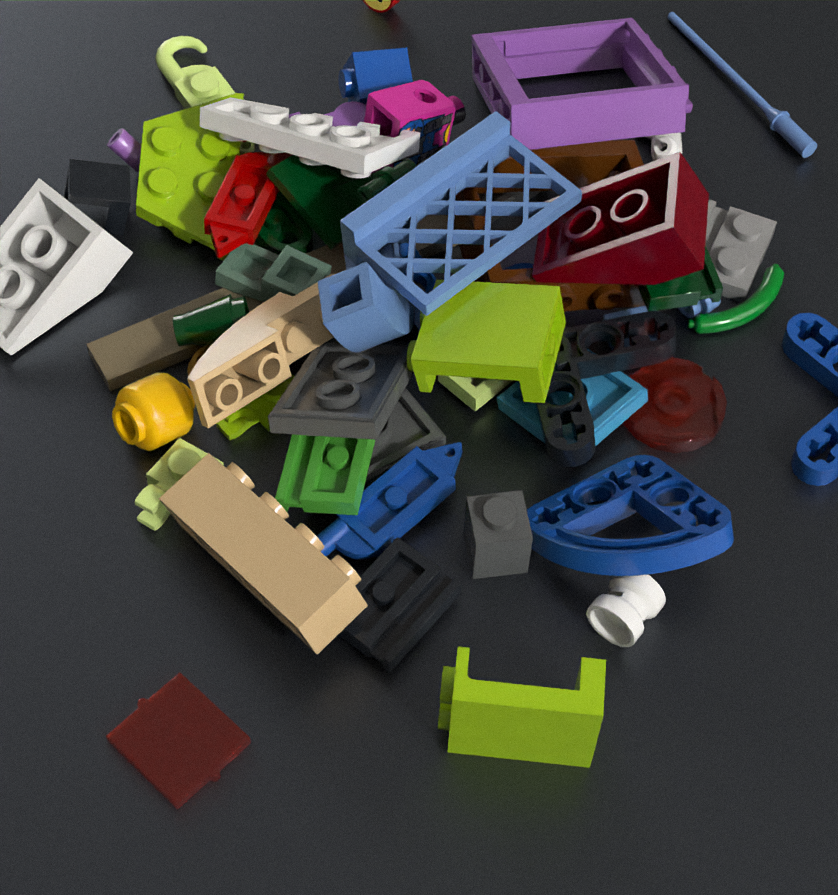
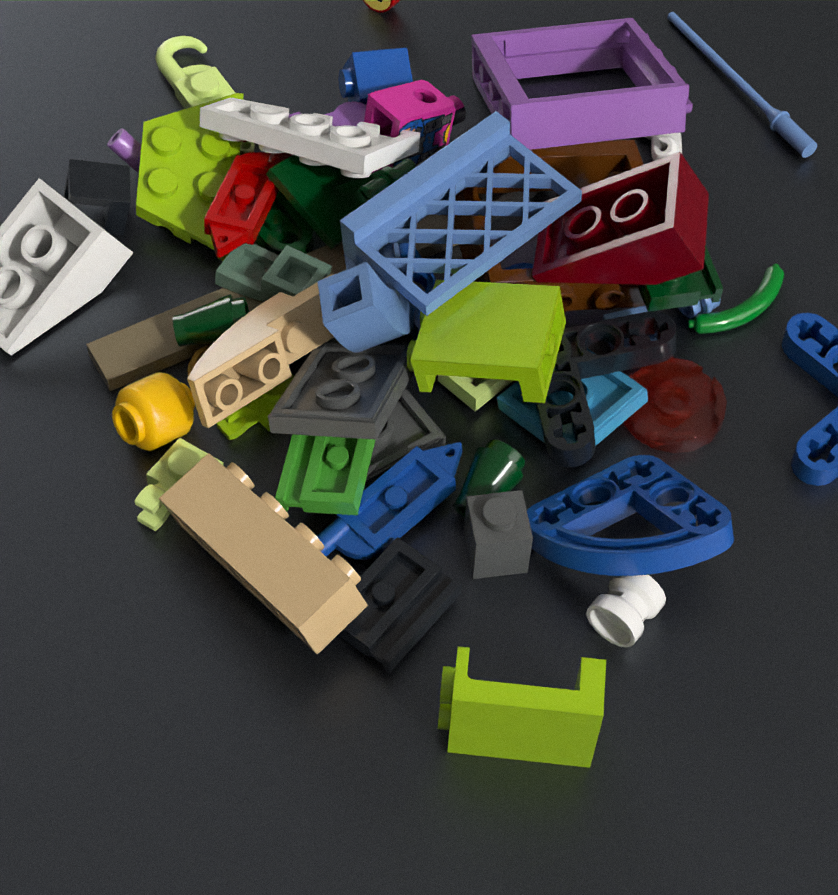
clear red piece [106,672,251,810] -> none
light grey plate [706,200,777,303] -> none
none -> dark green cone [453,439,525,518]

